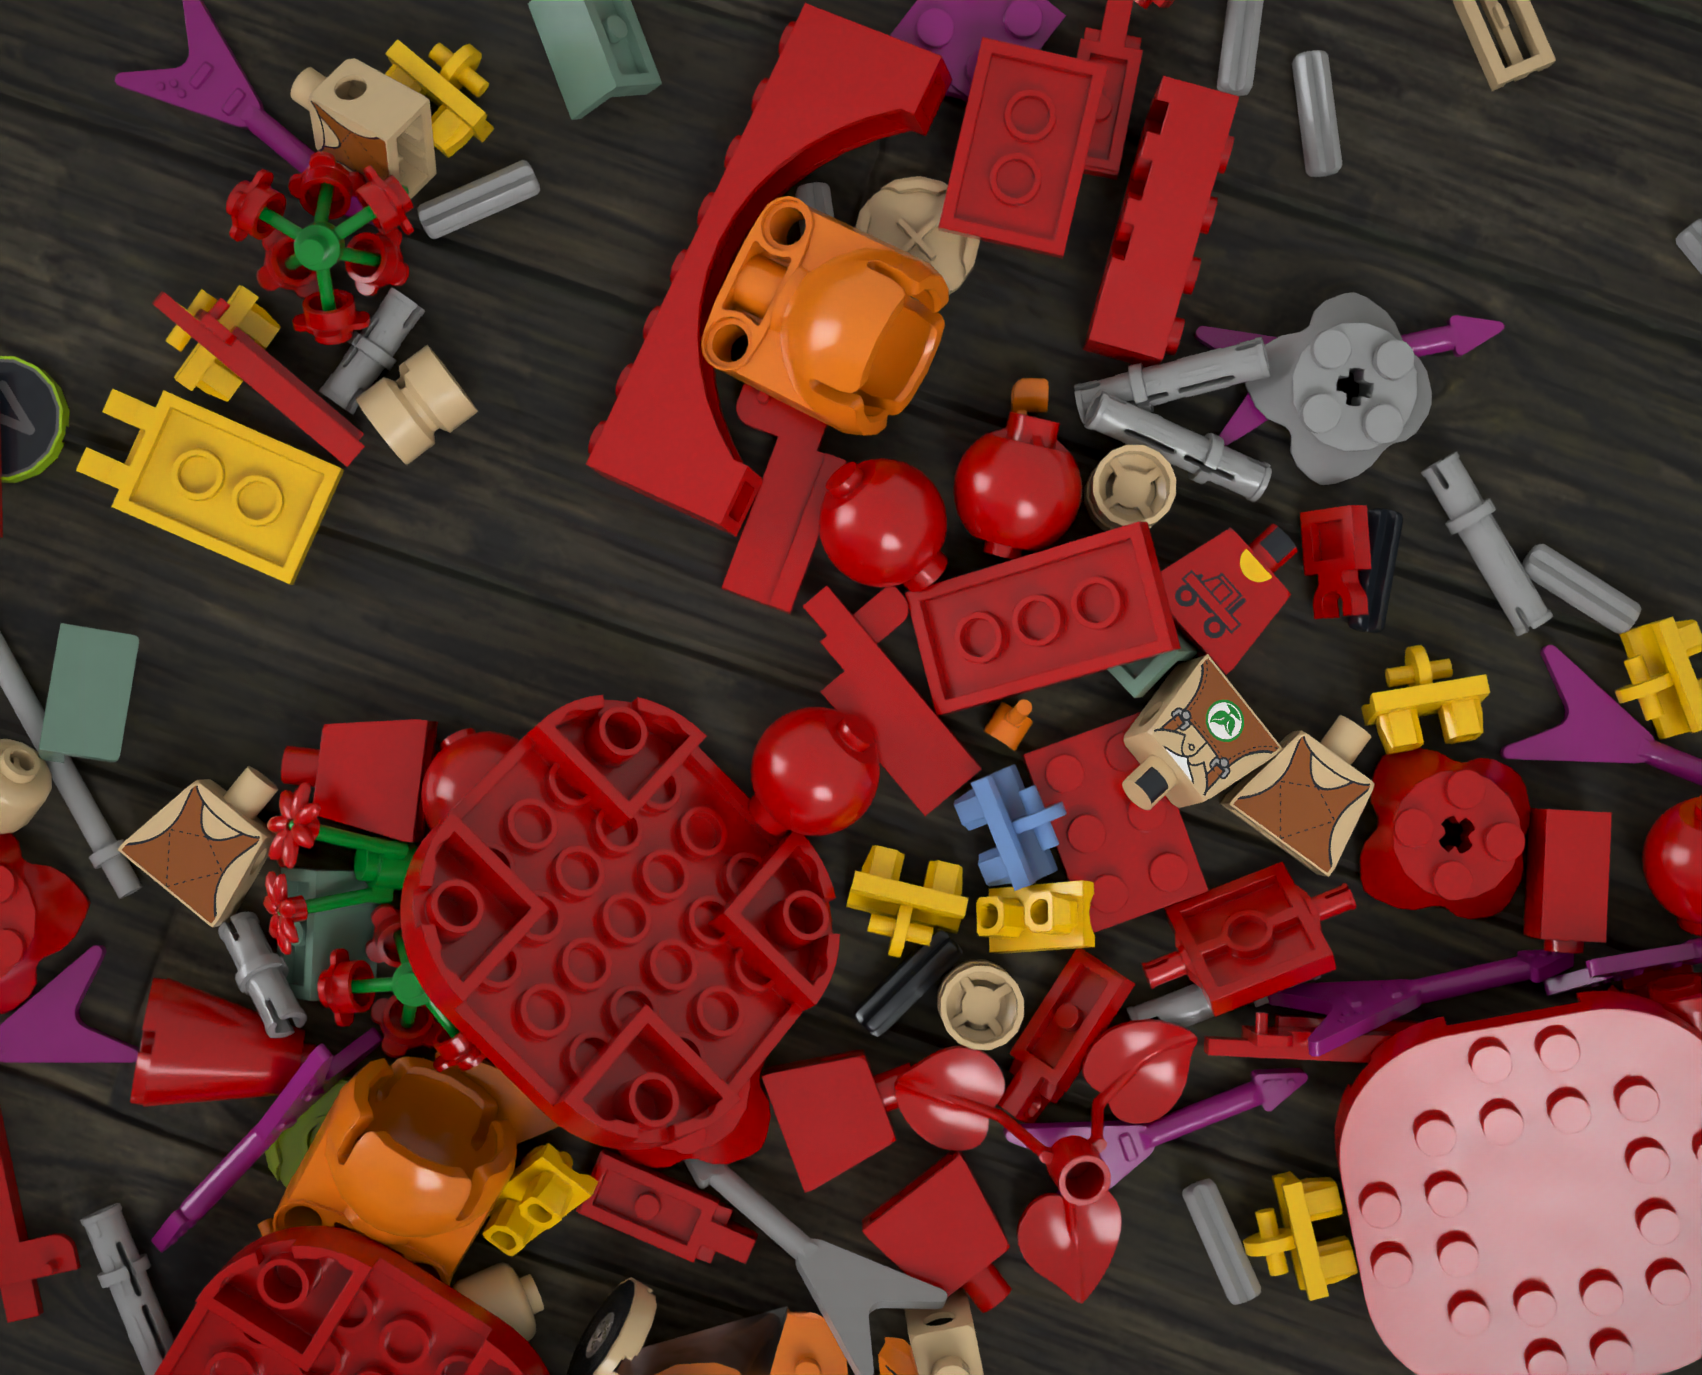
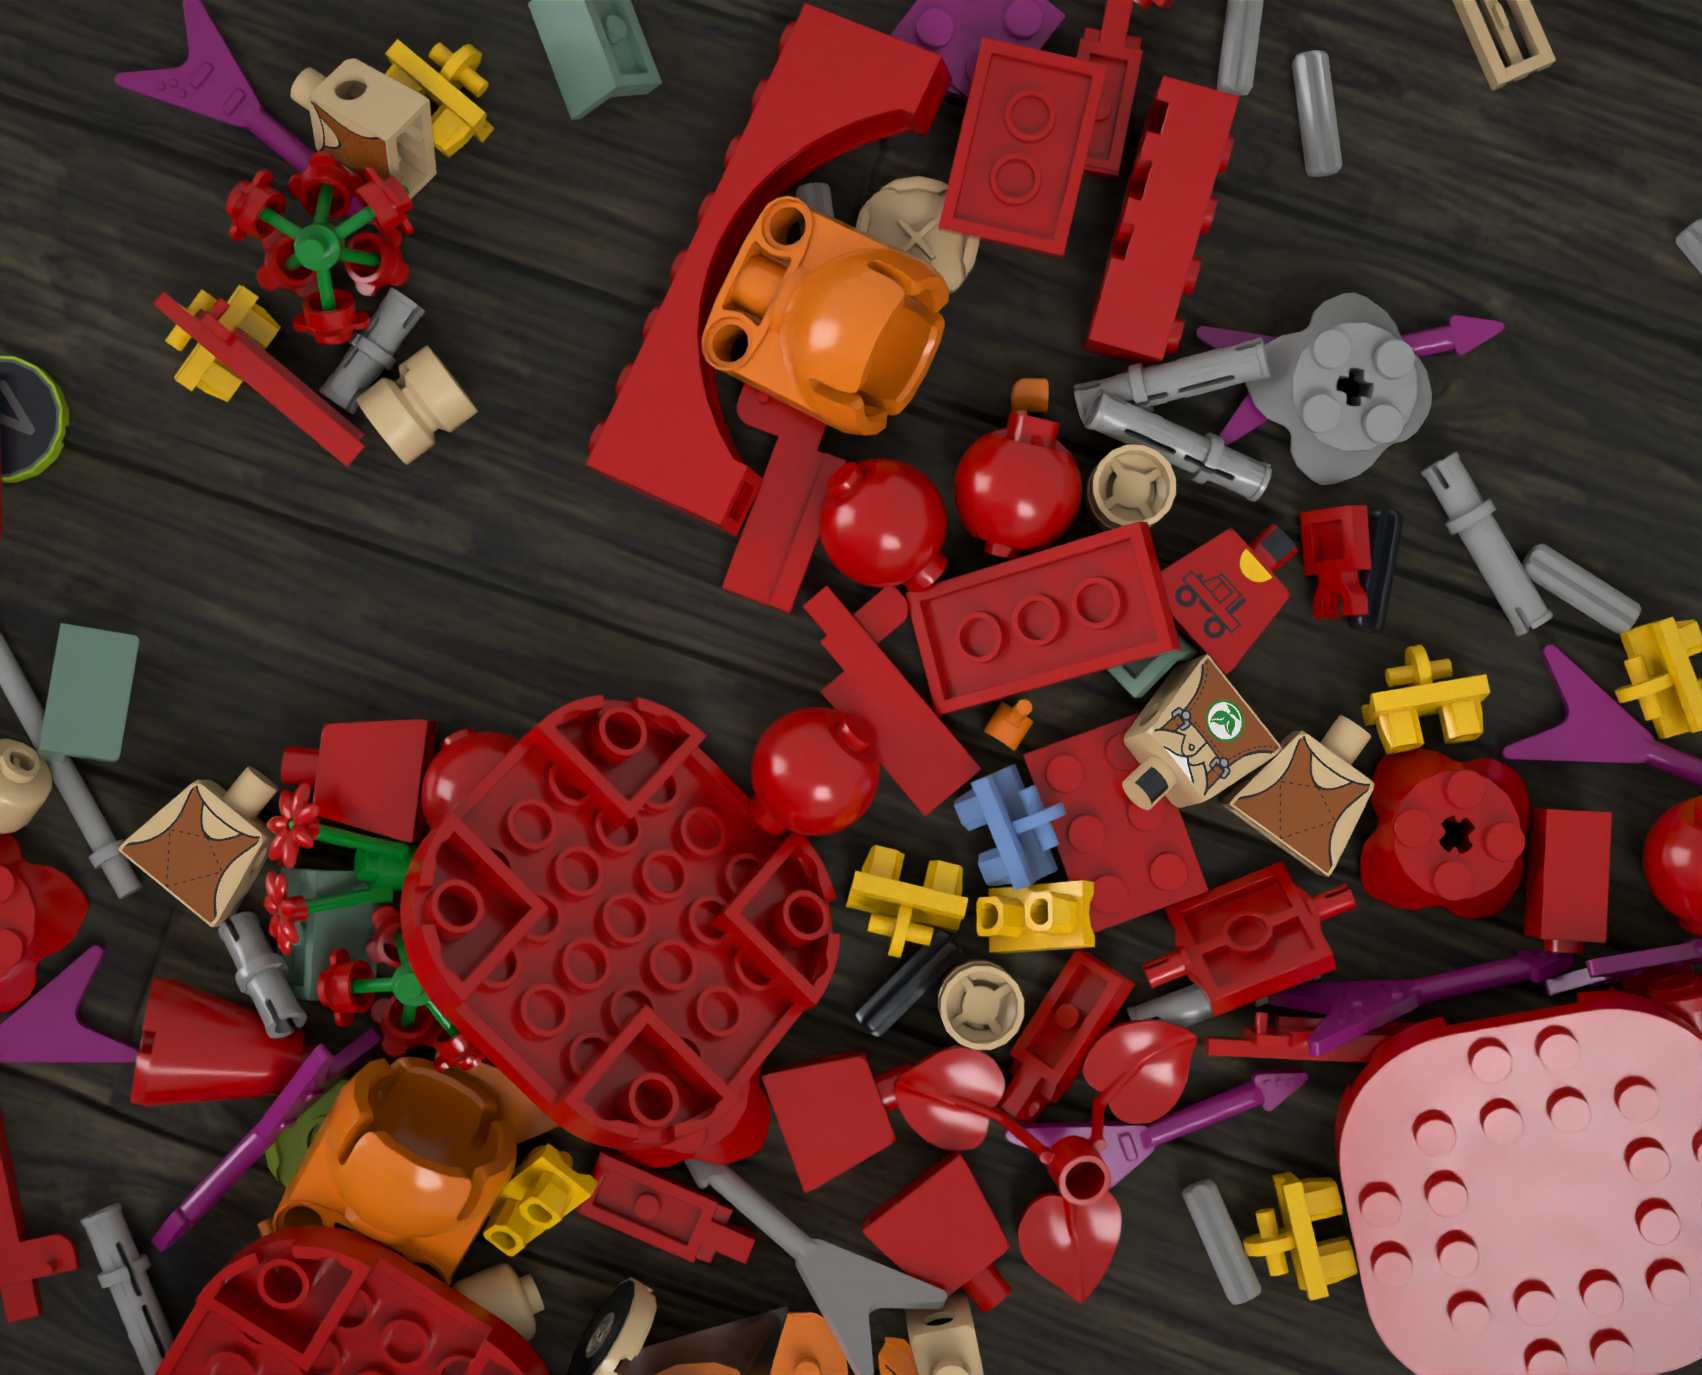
yellow tile [76,389,344,585] -> none
light grey axle [417,160,540,239] -> none

